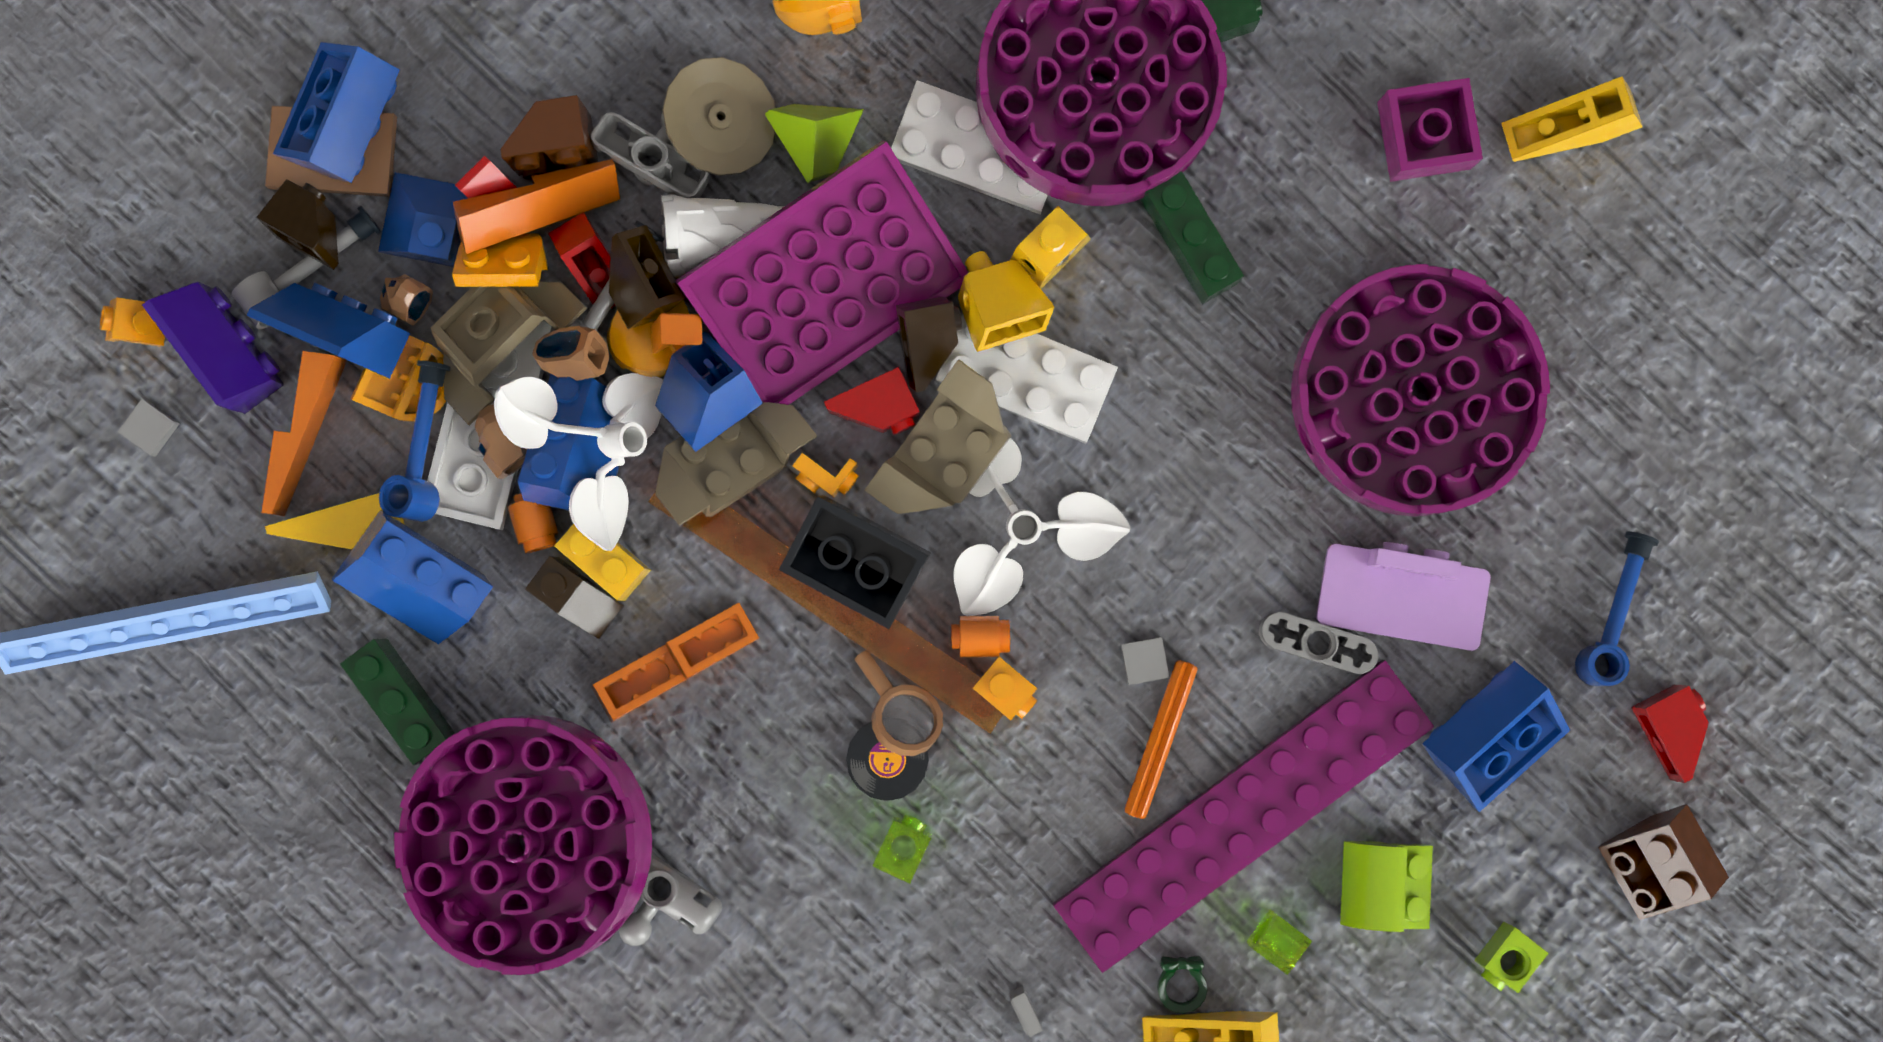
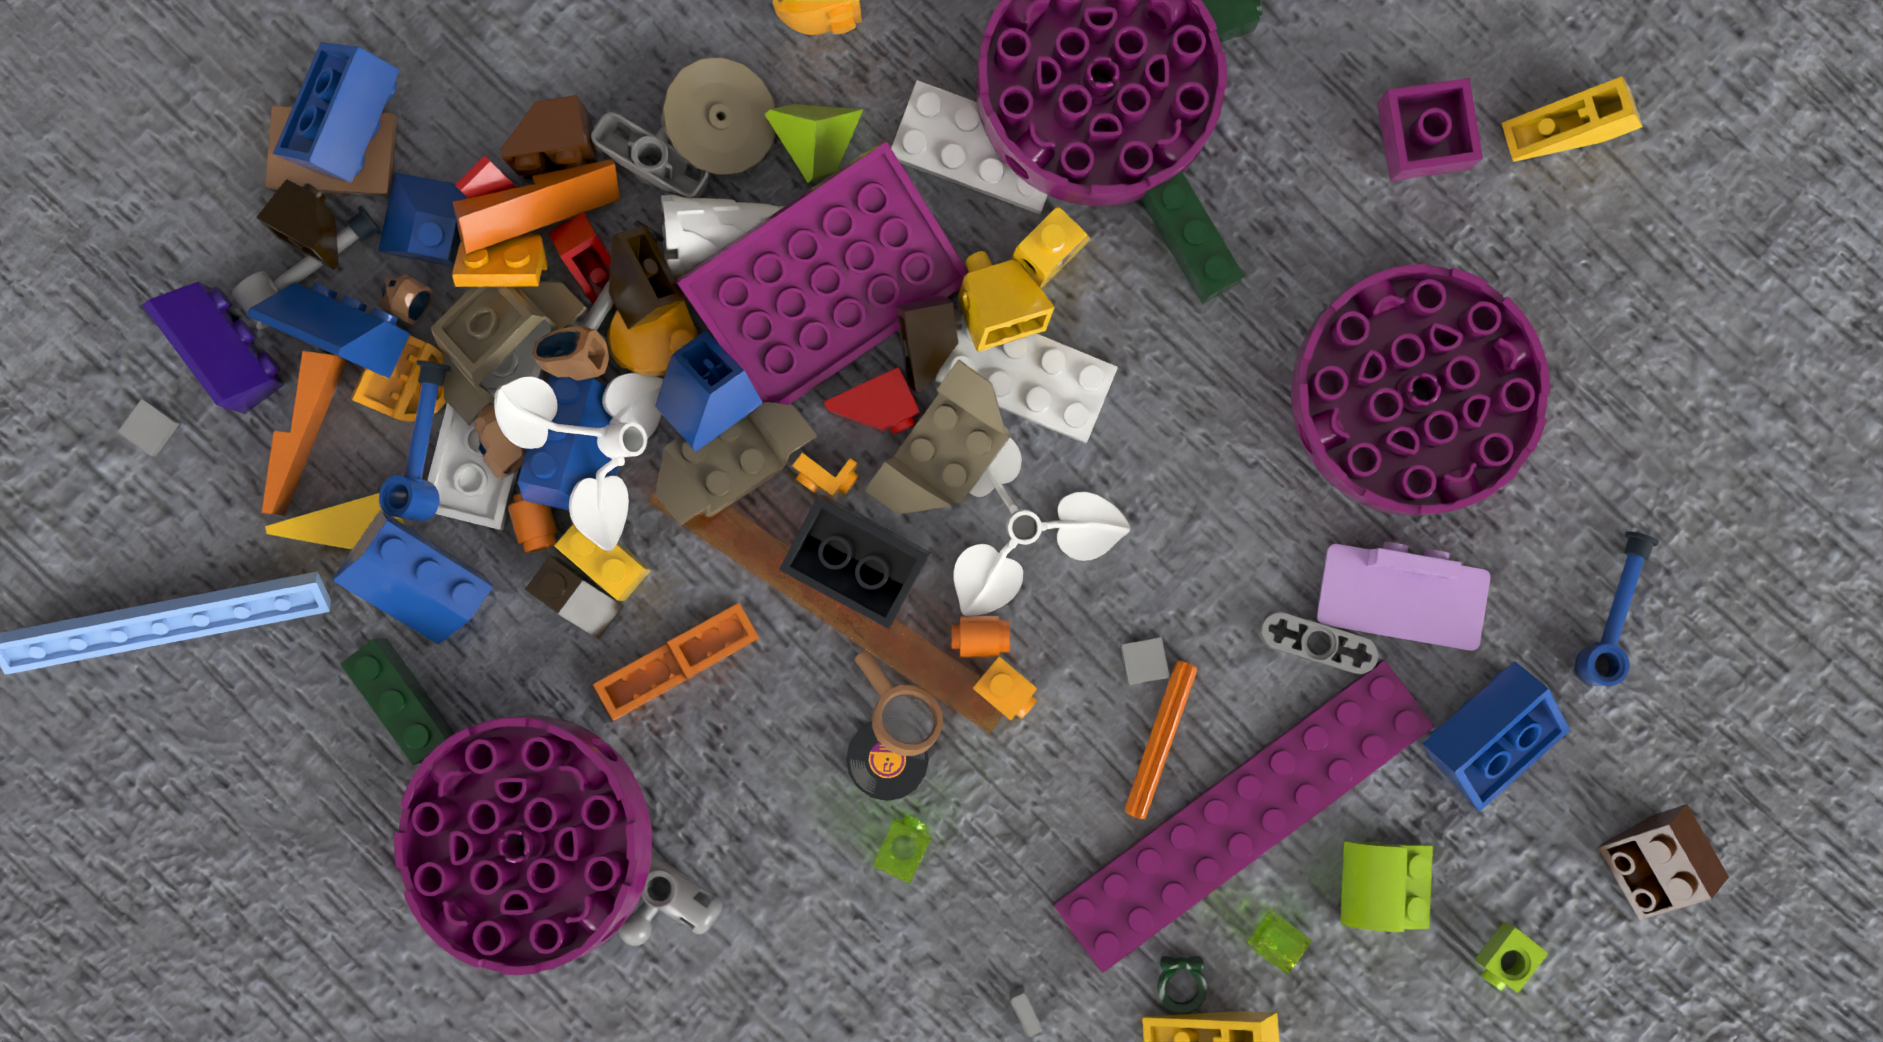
light orange bracket [100,297,165,347] -> none
orange slope [651,313,703,354] -> none
red slope [1631,684,1709,783] -> none

